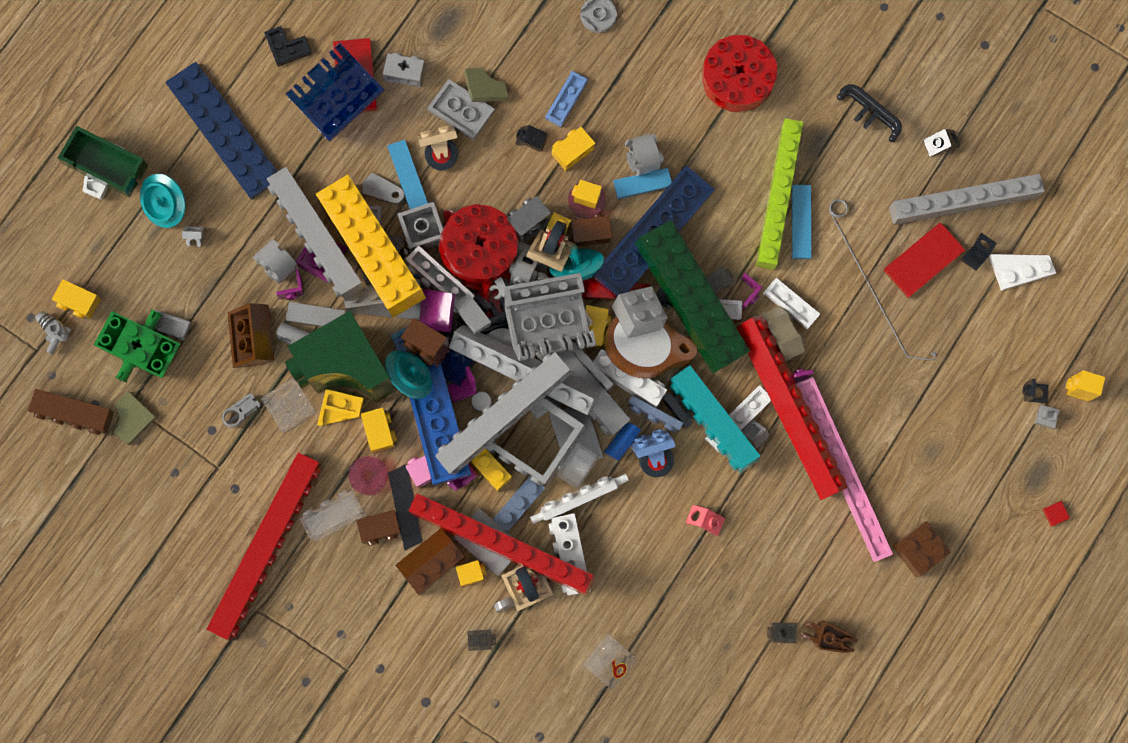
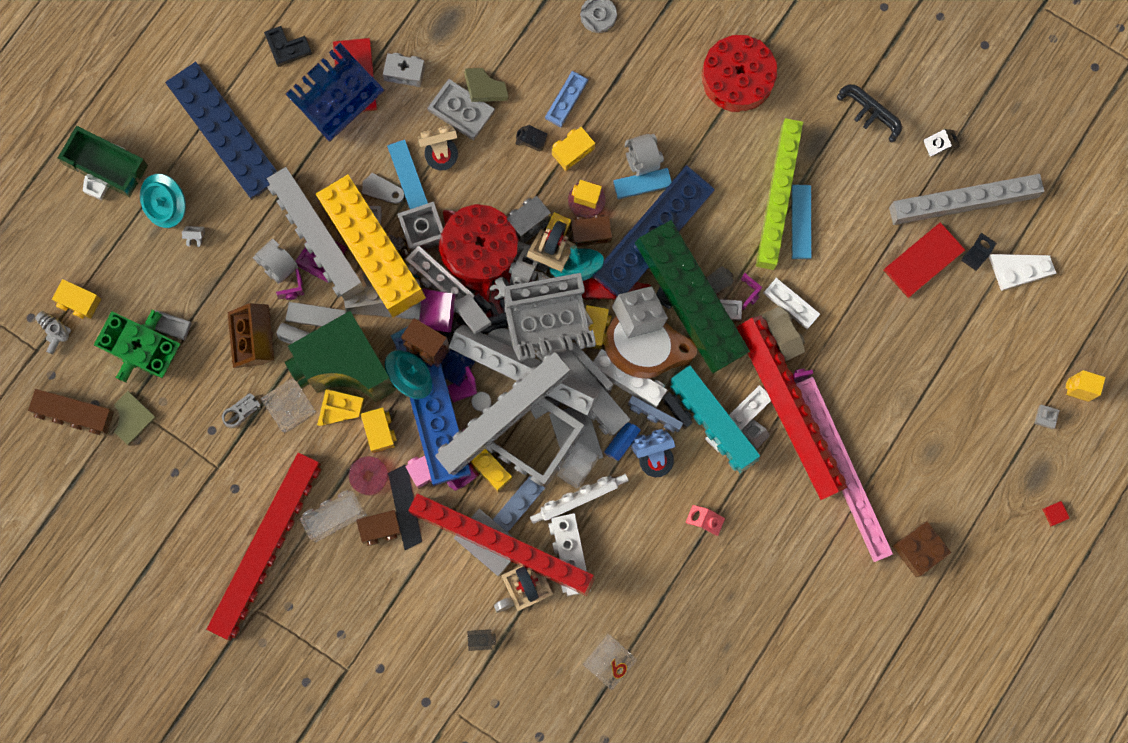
reddish brown slope [395,528,465,596] -> none
yellow brick [456,560,487,587] -> none
clear smoke brick [767,622,797,644] -> none
reddish brown hinge [801,620,858,653] -> none
light grey piece [829,199,936,360] -> none
black bracket [1022,379,1048,404] -> none

